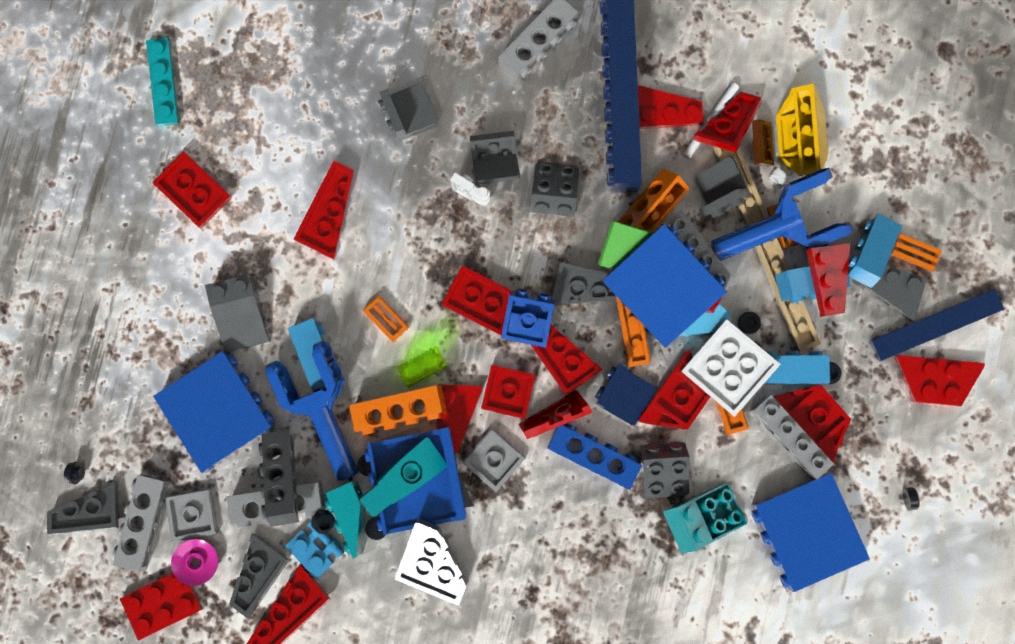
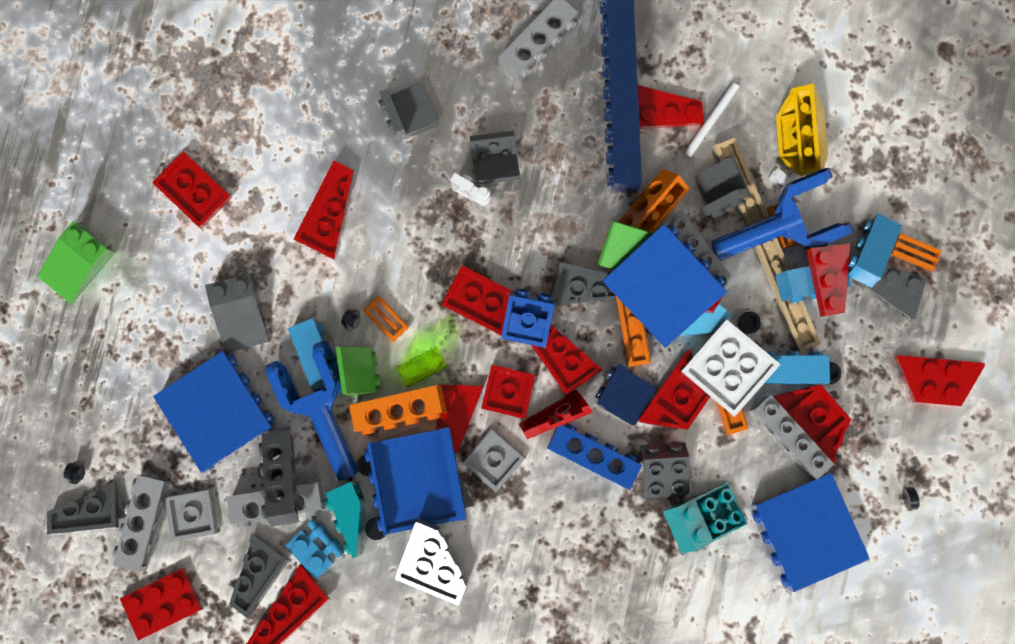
teal plate [146,37,180,127] -> none
dark pink dish [171,539,218,586] -> none
black tile [311,509,335,534] -> none
teal piece [360,437,447,517] -> none
dark grey bracket [530,163,579,217] -> none
red wing [694,92,762,153] -> none
reddish brown plate [752,119,774,167] -> none
dark blue tile [870,289,1005,362] -> none
none -> bright green slope [37,221,115,304]
none -> bright green slope [336,346,381,397]
none -> black plate [341,309,361,331]

